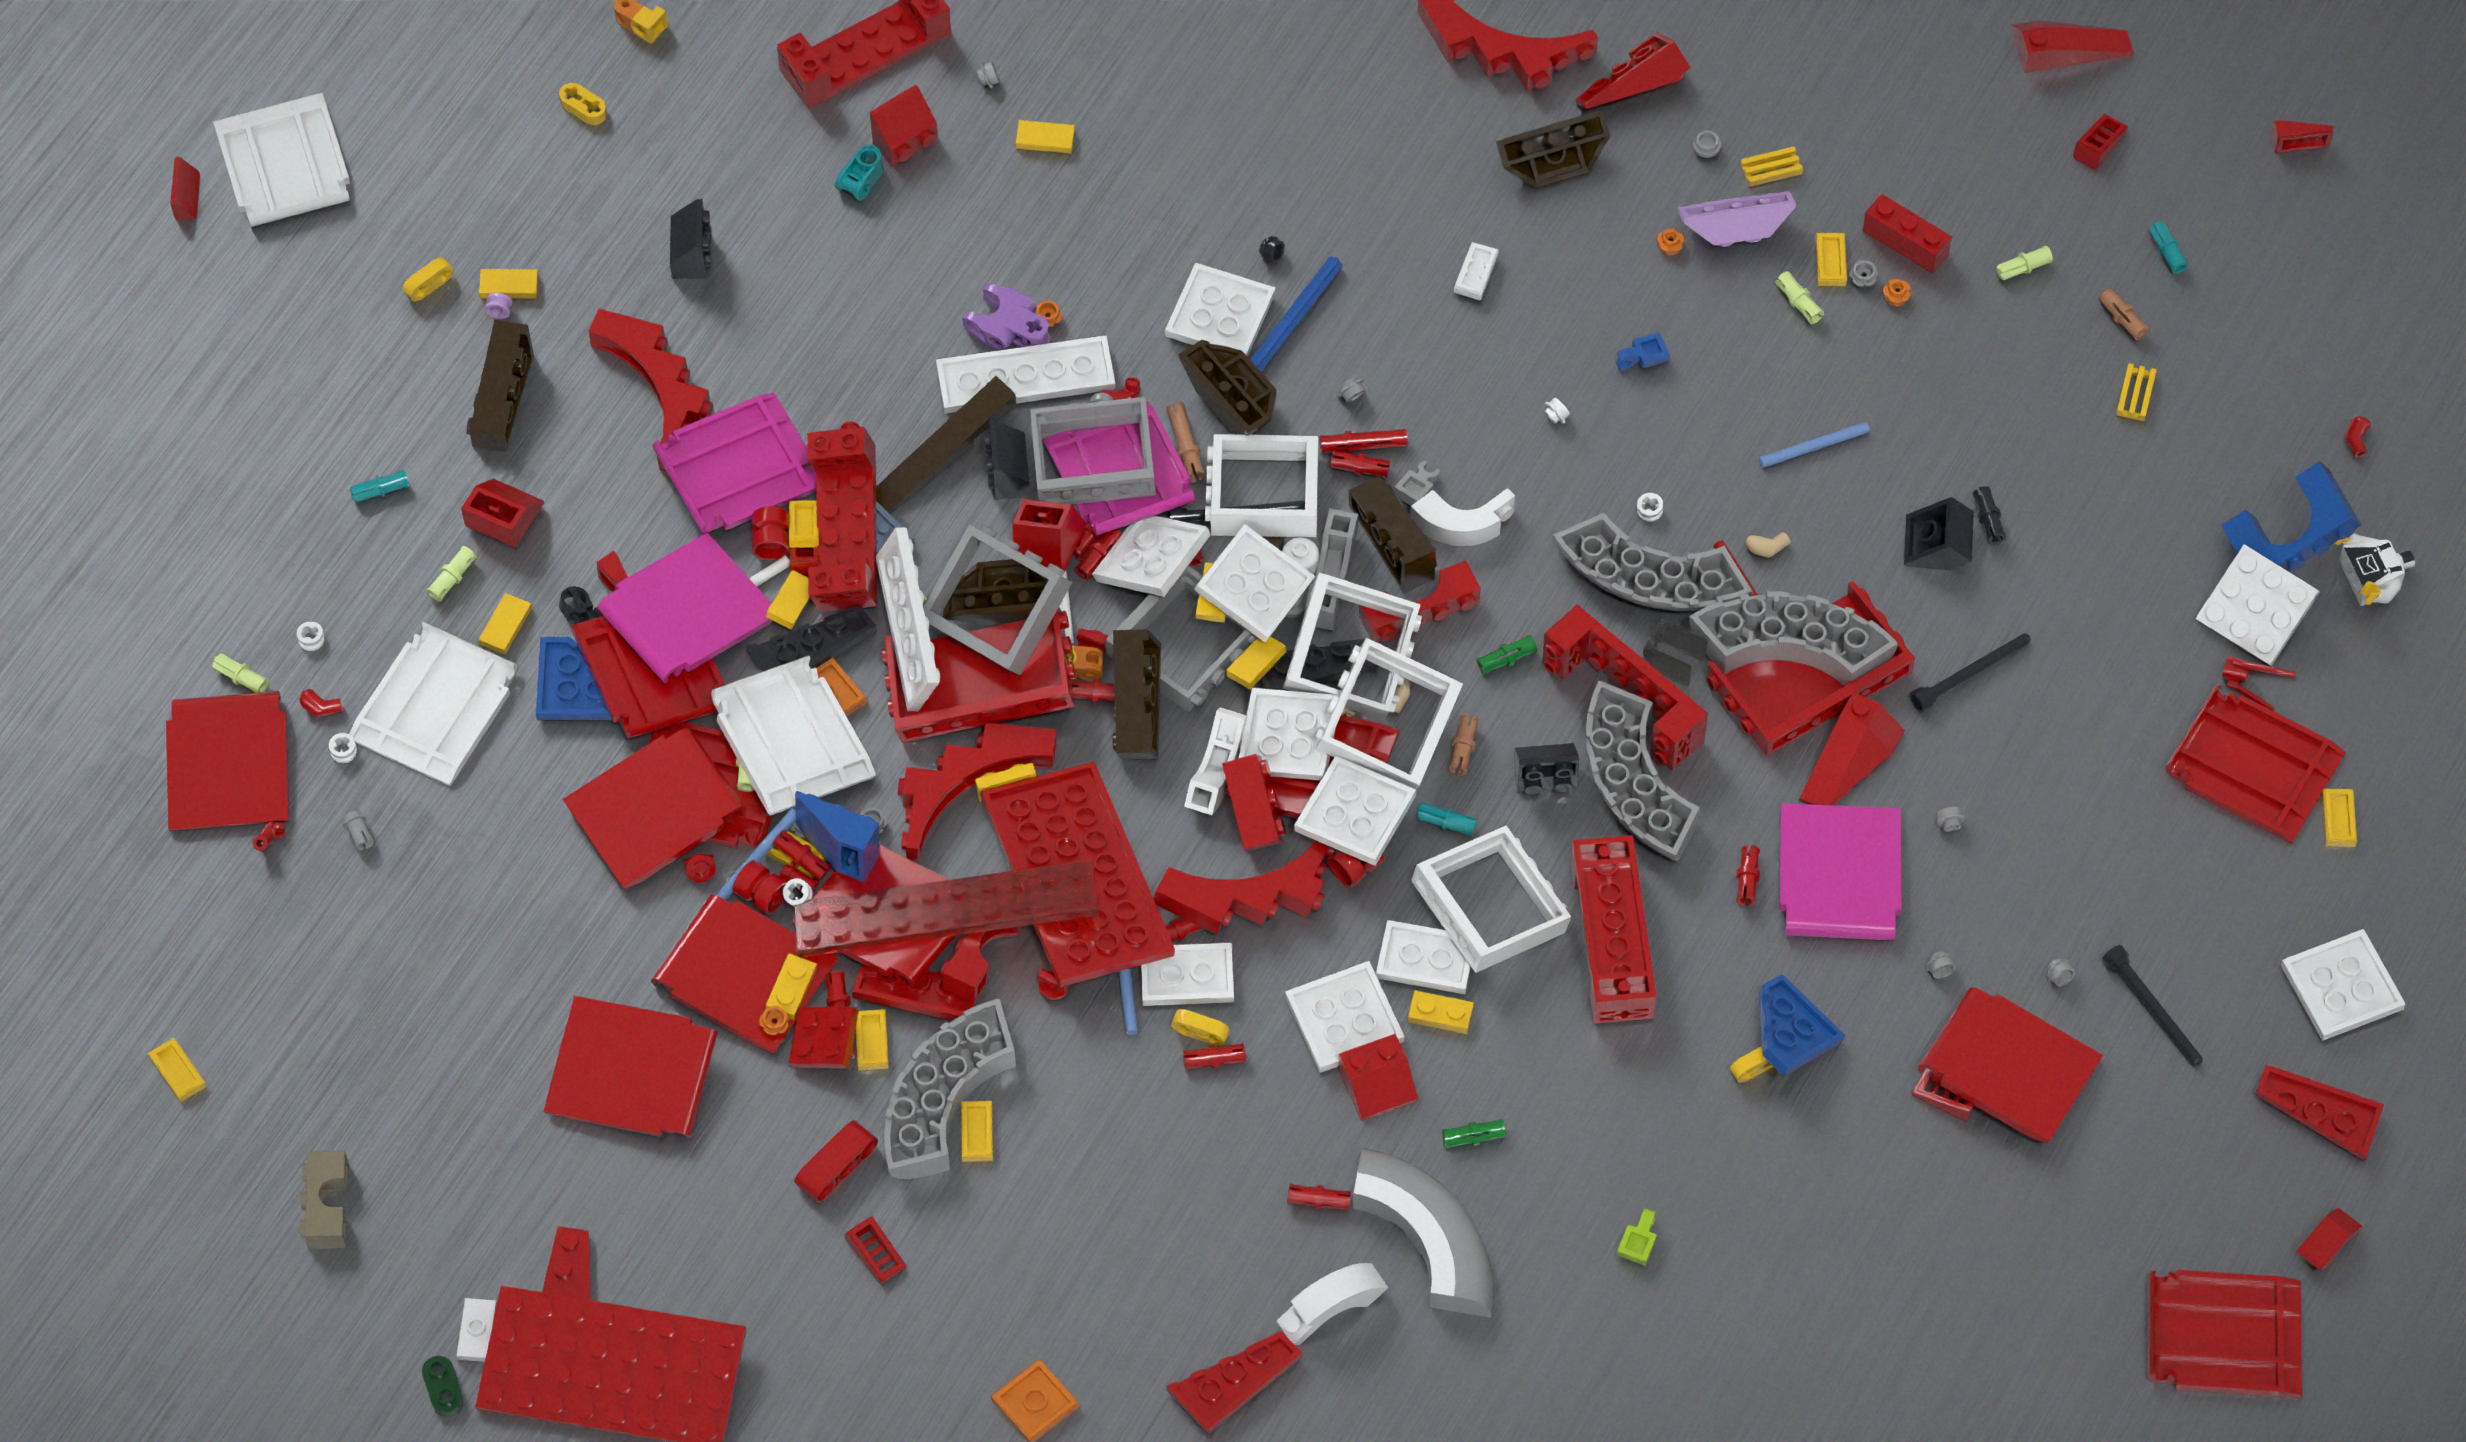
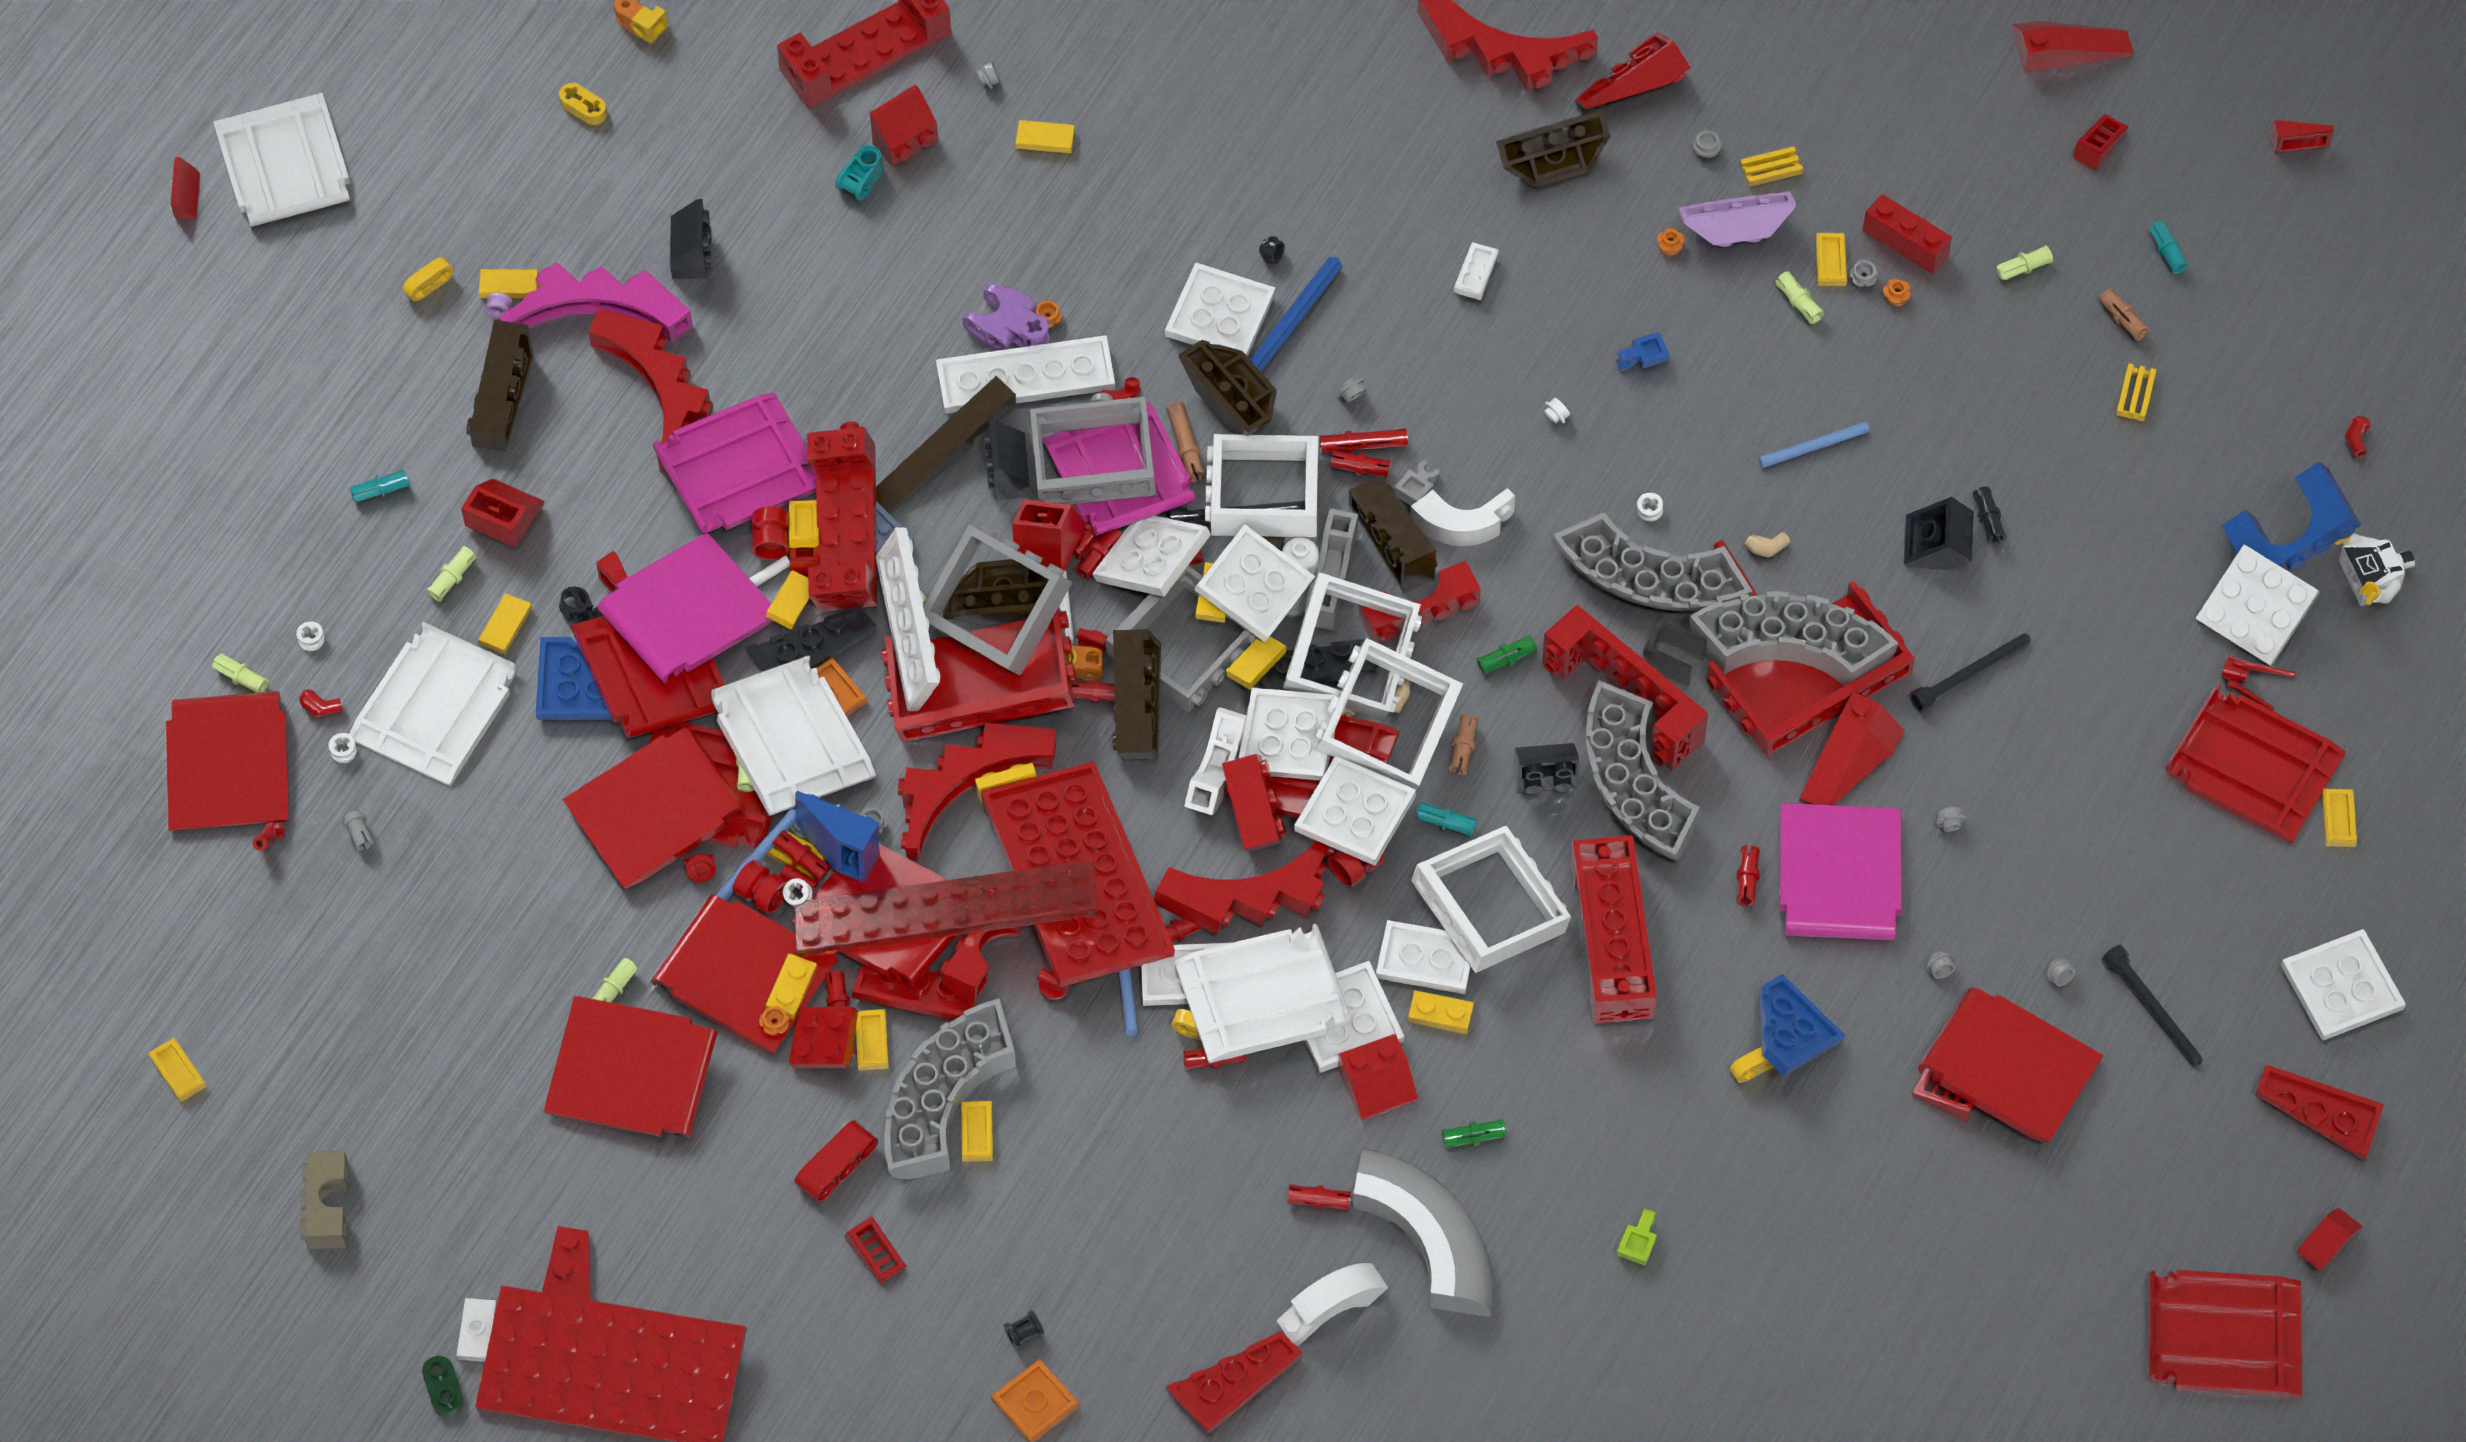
none -> dark pink arch [499,261,693,343]
none -> yellowish green axle [592,958,637,1003]
none -> black bush [1003,1310,1044,1349]
none -> white piece [1174,924,1351,1063]

